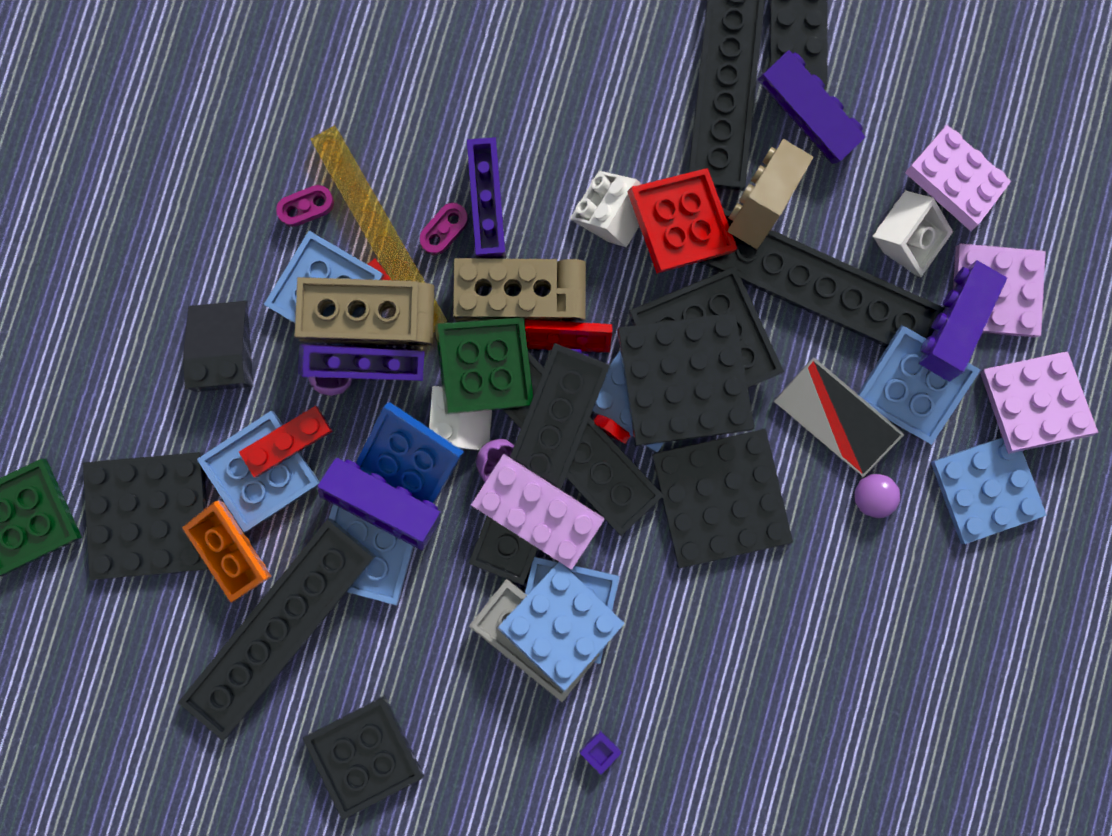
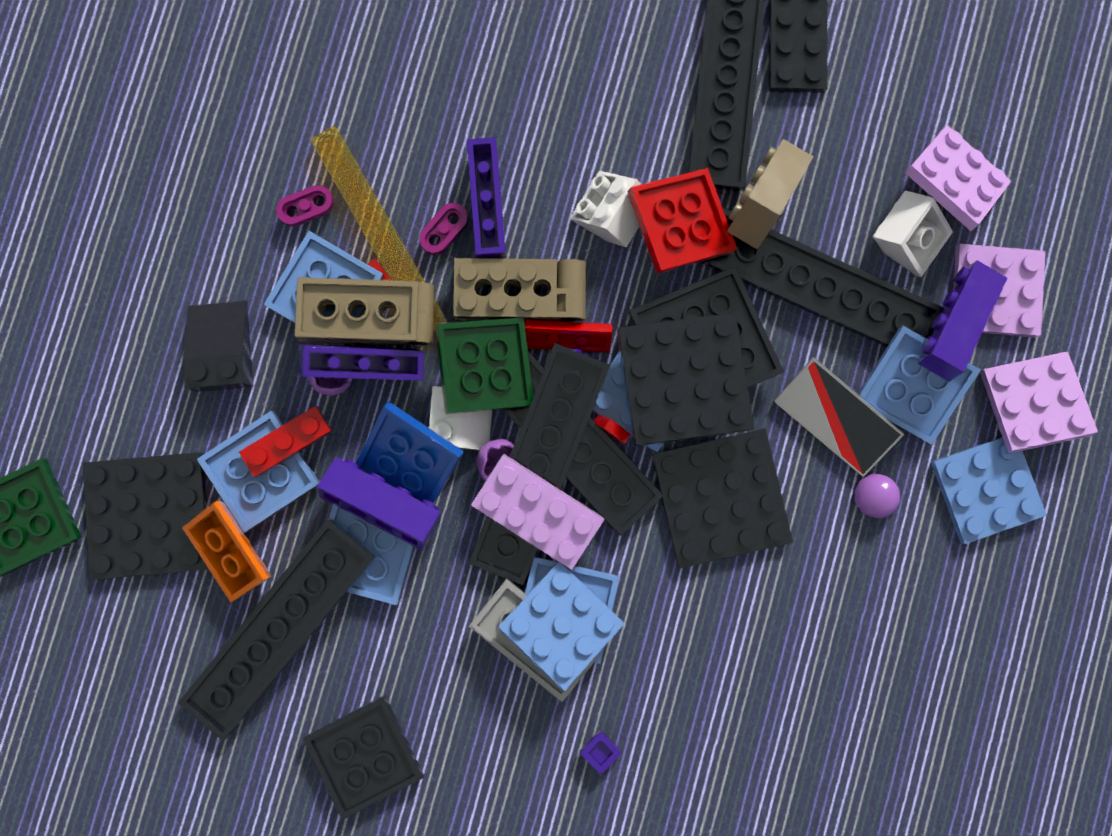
dark purple brick [757,50,866,164] -> none

